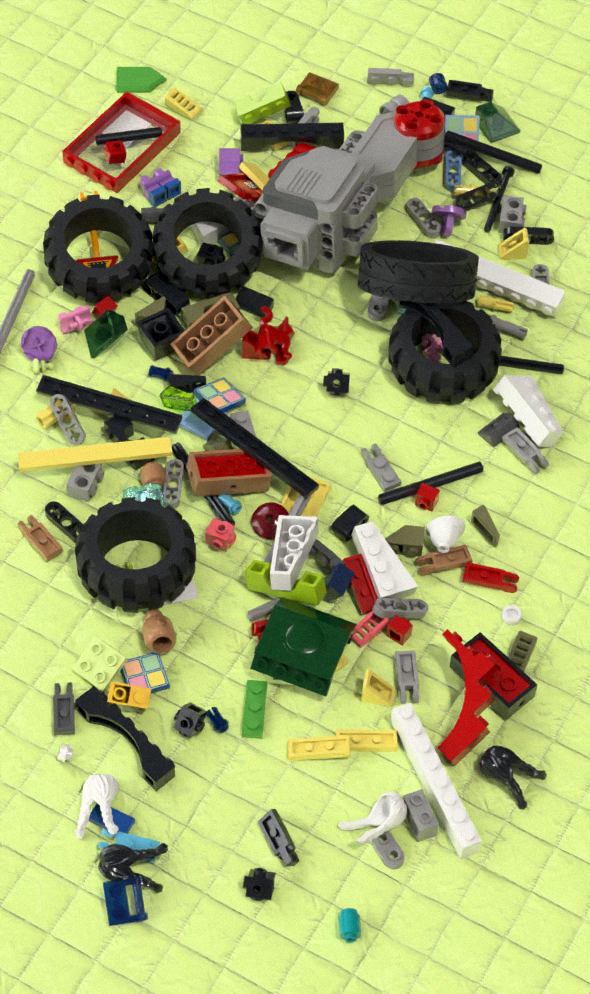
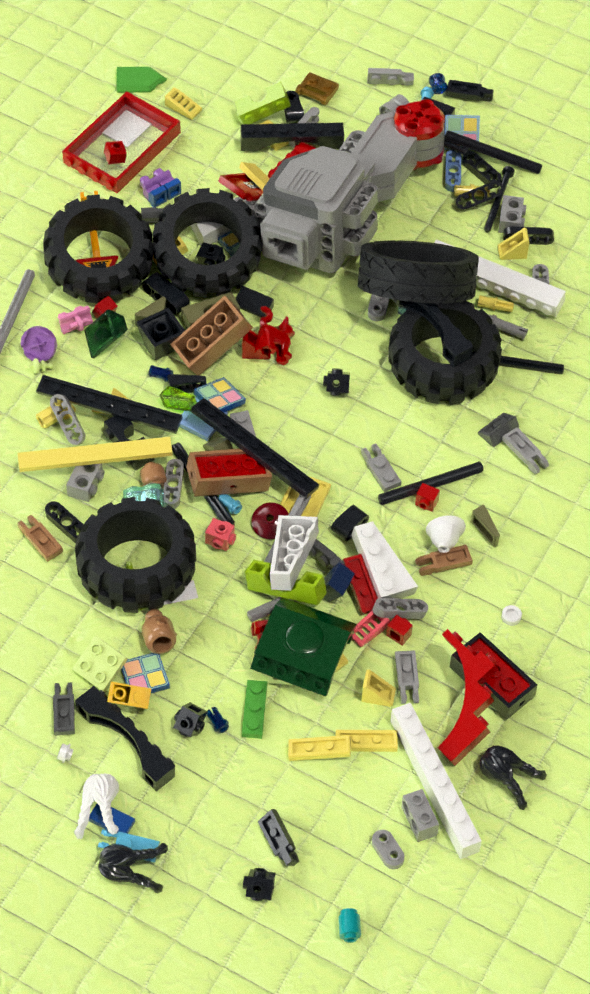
black axle [95,127,162,145] -> none
clear blue plate [103,876,148,926] -> none
medium lavender brick [219,148,243,177] -> none
white hair [337,792,407,845] -> none
olive slope [385,525,425,557] -> none
light grey beam [406,198,441,239] -> none
bright pink hips [421,334,443,362] -> none
medium lavender tile [431,205,467,237] -> none
red hinge [462,562,520,593] -> none
clear green slope [475,102,520,143] -> none
white wedge [493,375,564,447] -> none
olive slope [508,631,538,672] -> none

